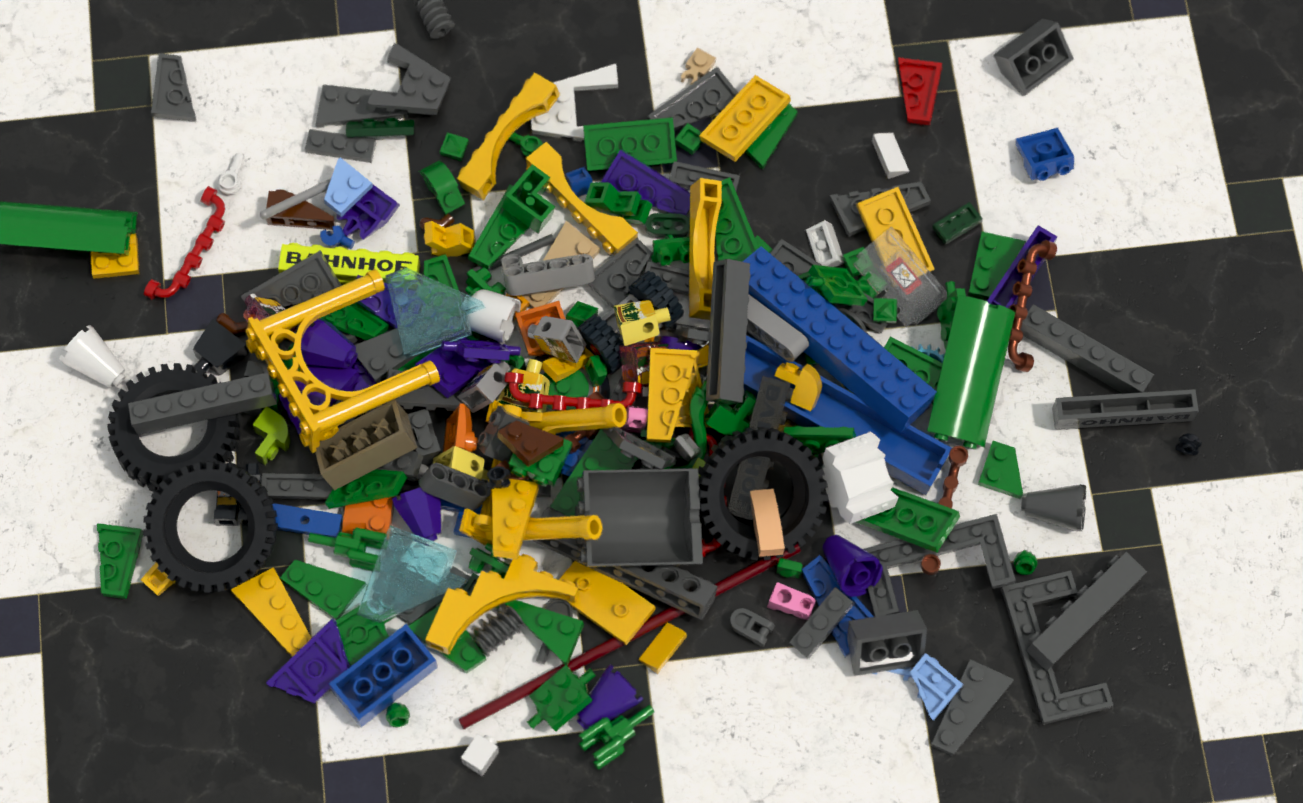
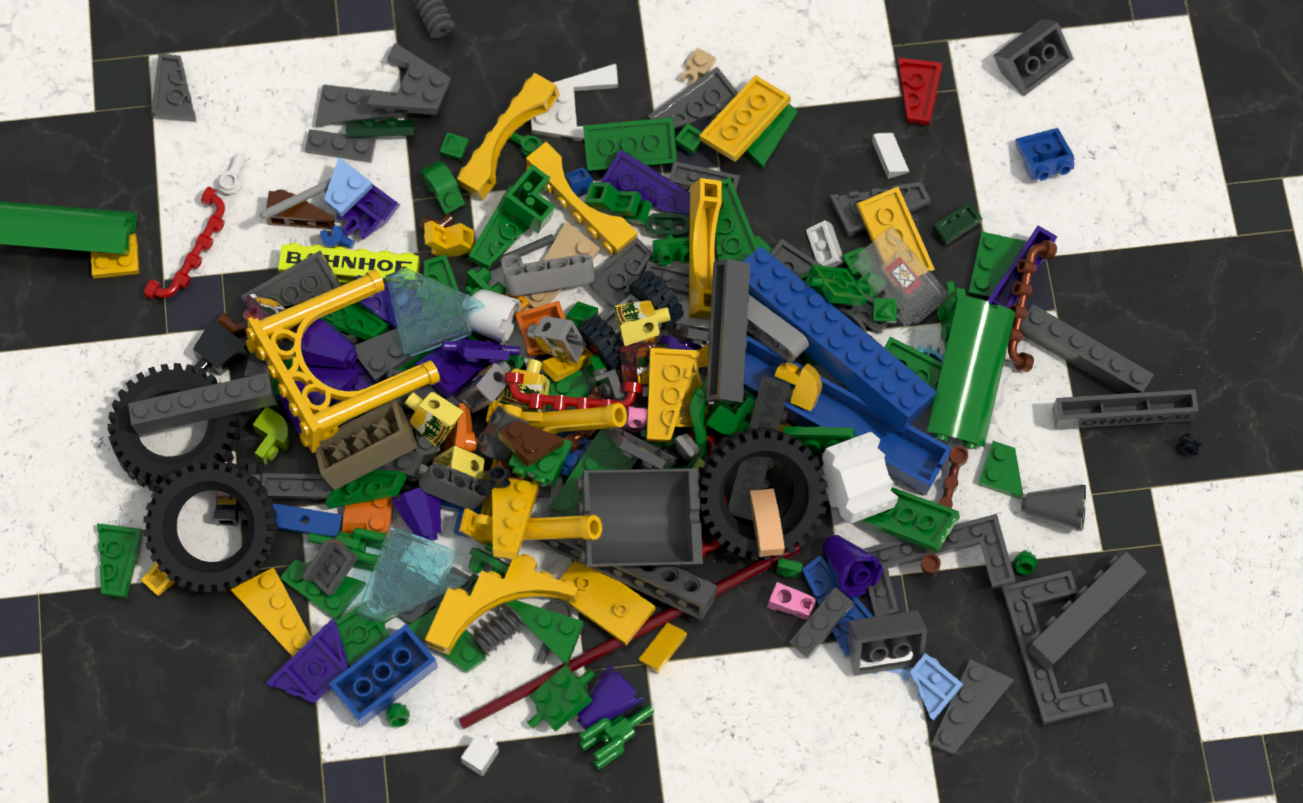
white cone [59,325,126,387] -> none
dark grey plate [730,608,775,647] -> none
none -> dark grey bracket [302,539,358,595]
none -> light yellow torso [405,392,464,448]
none -> dark grey bracket [587,367,624,400]

